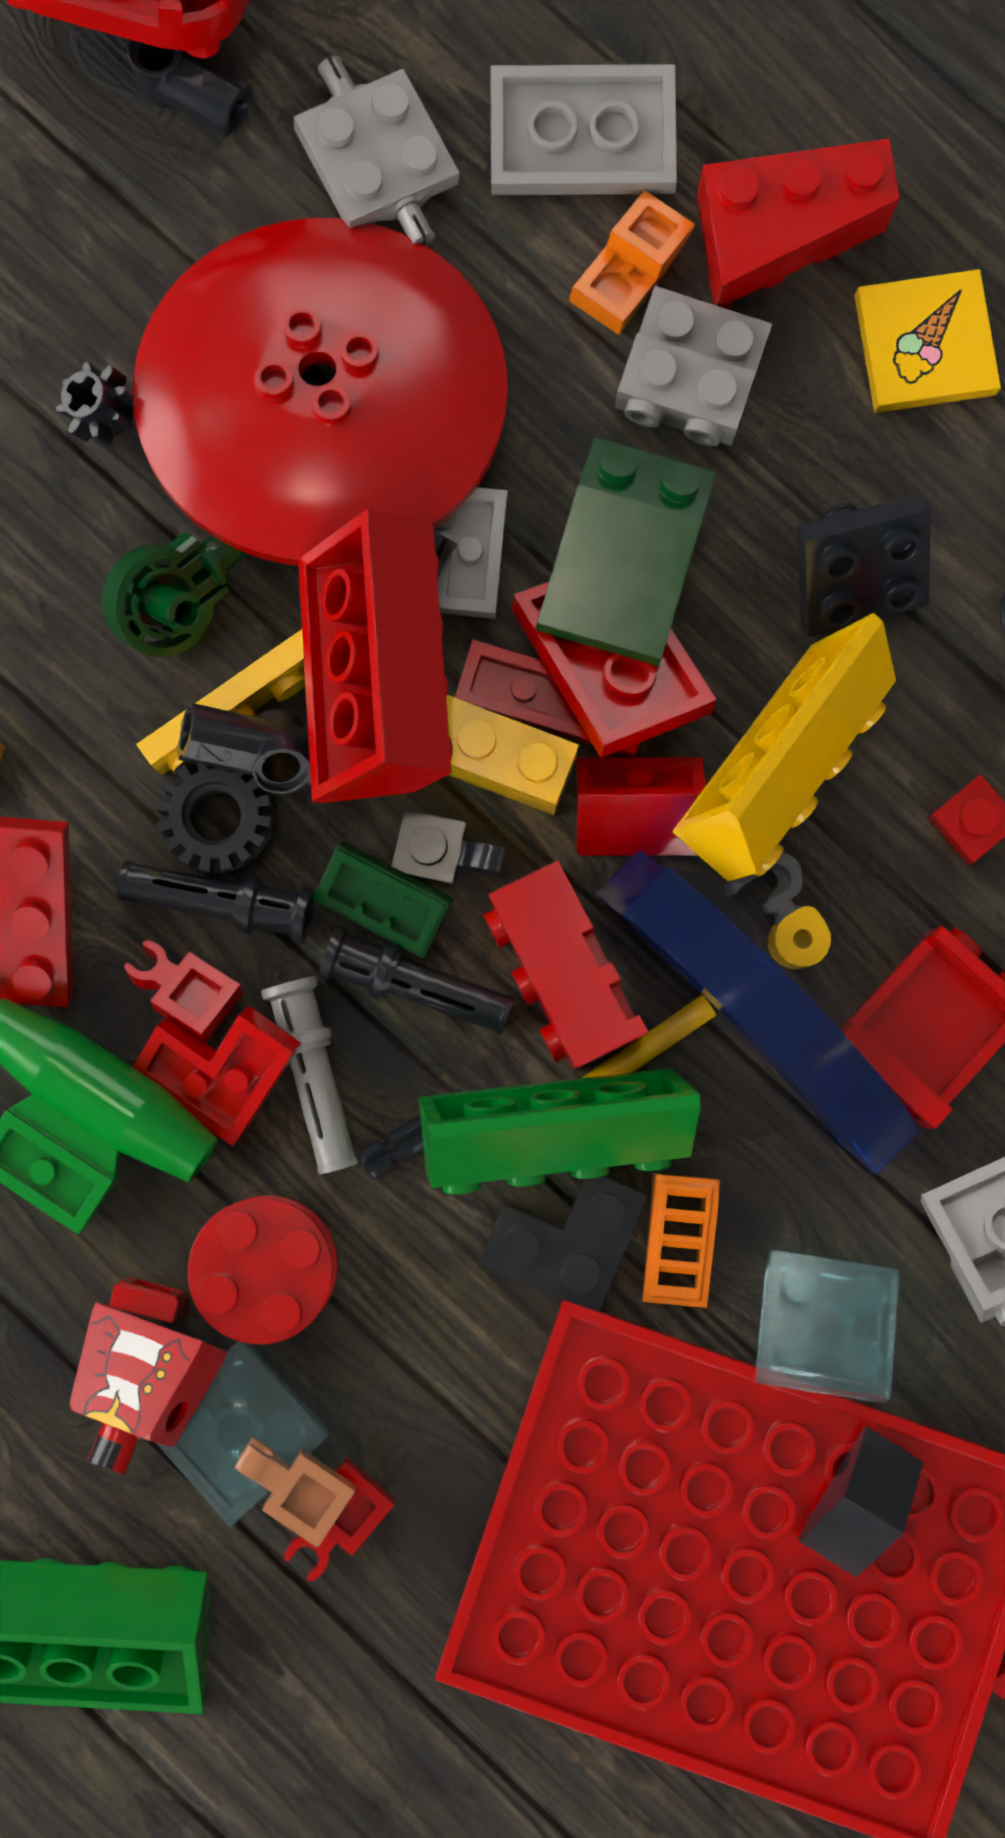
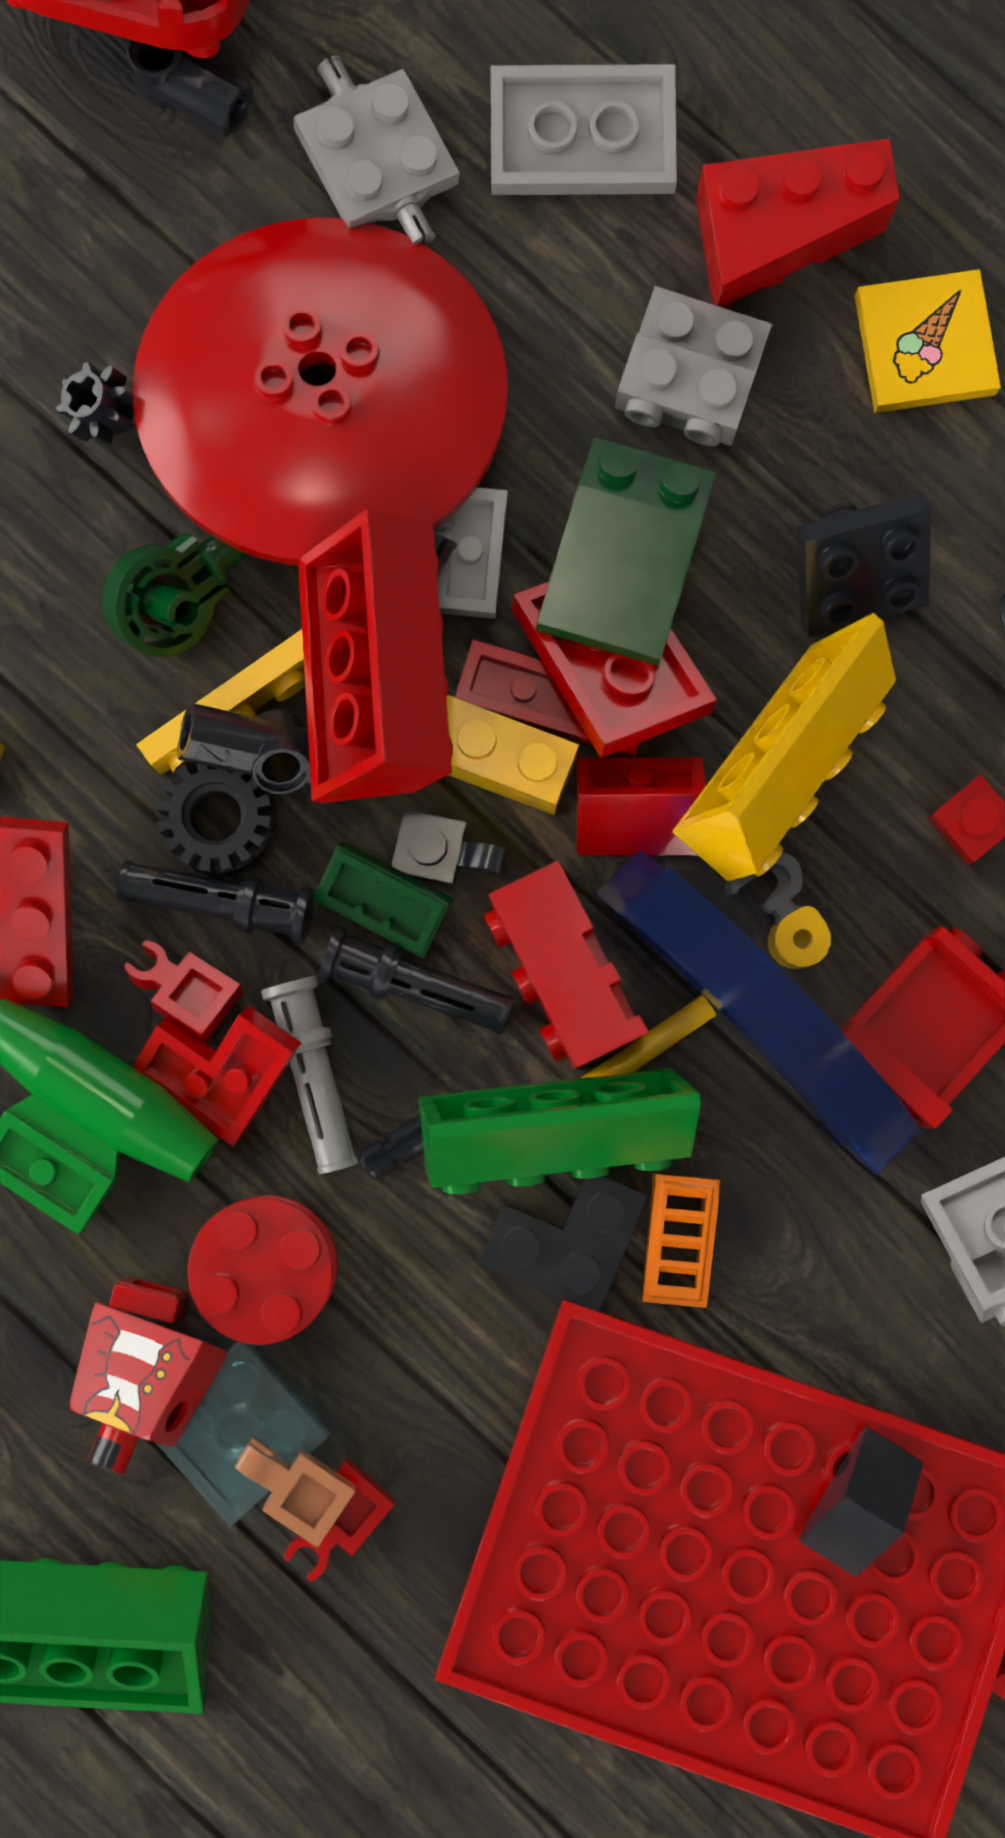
orange slope [569,190,695,335] -> none
clear light blue plate [755,1249,899,1404] -> none

